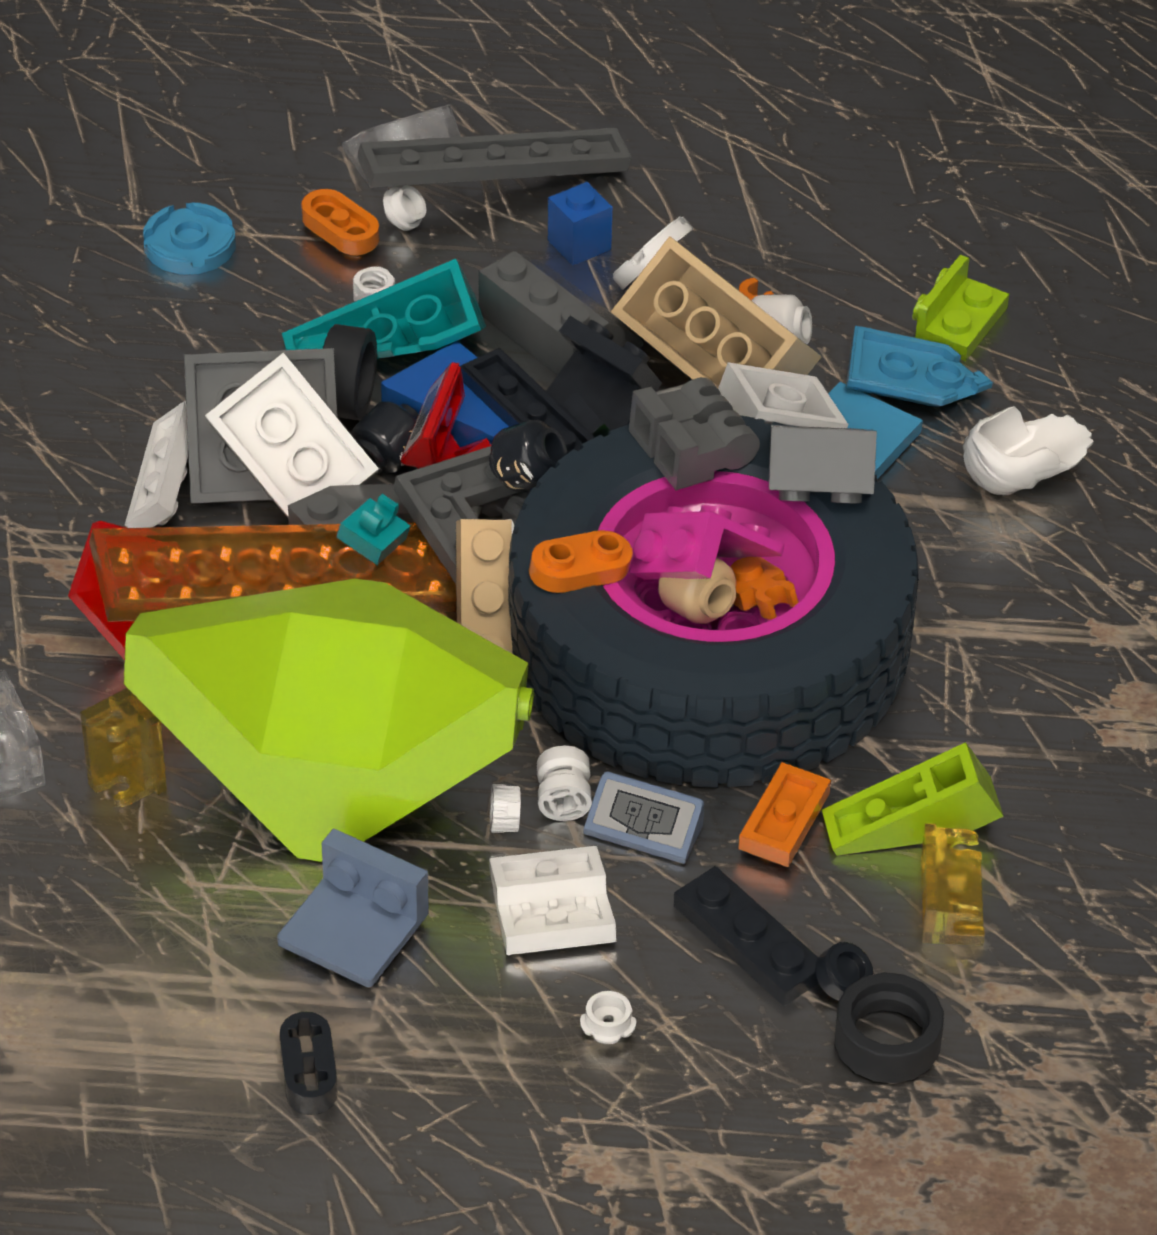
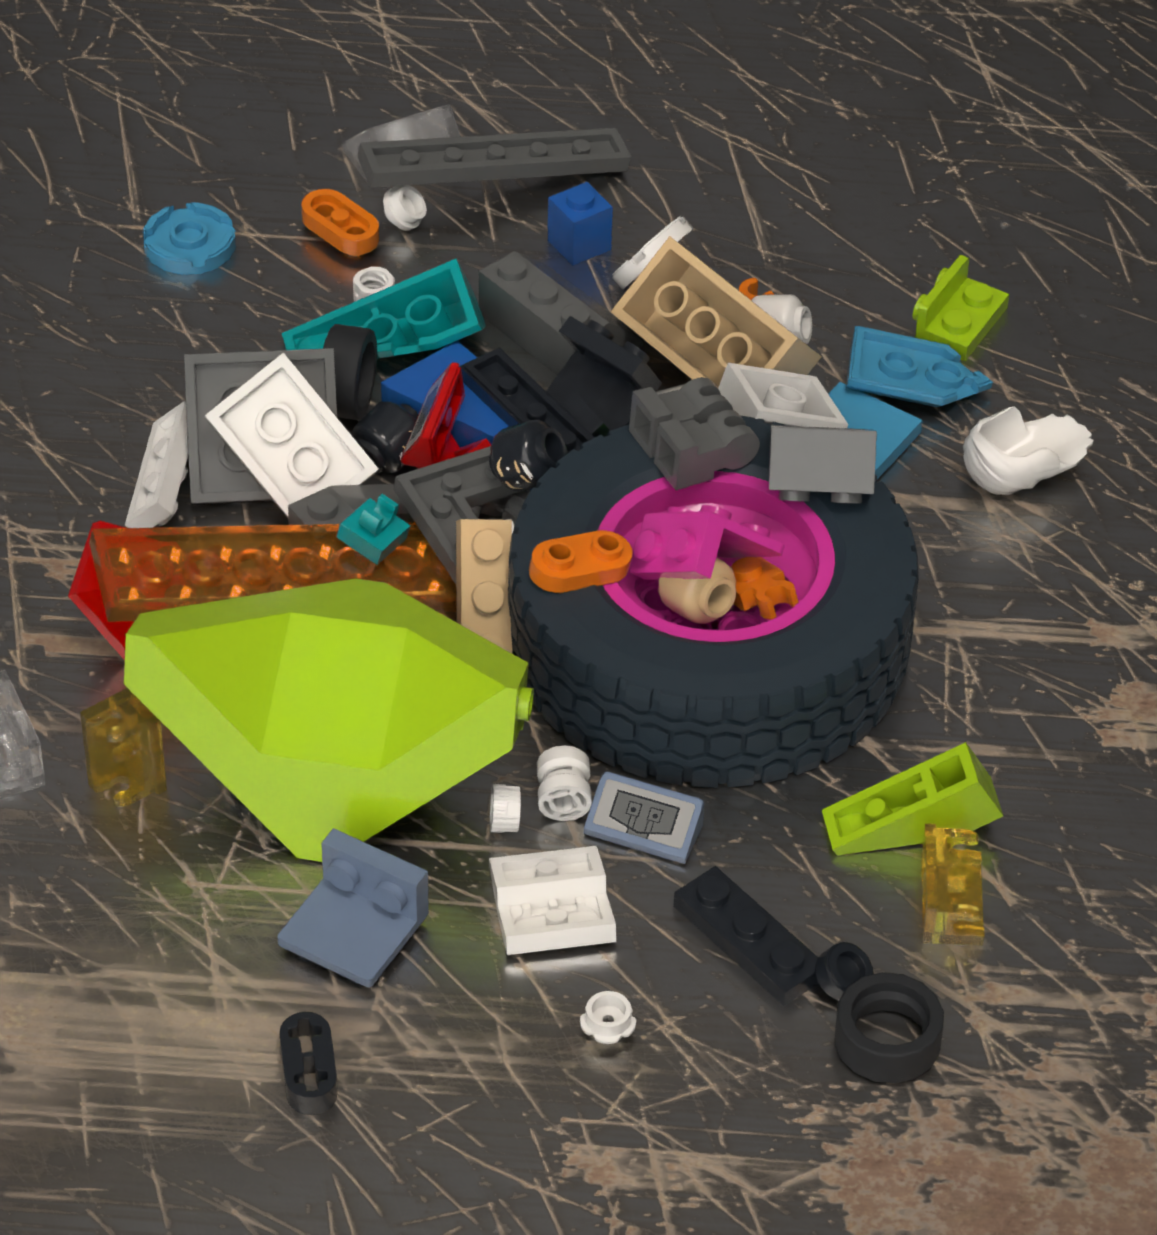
orange plate [738,762,831,867] -> none

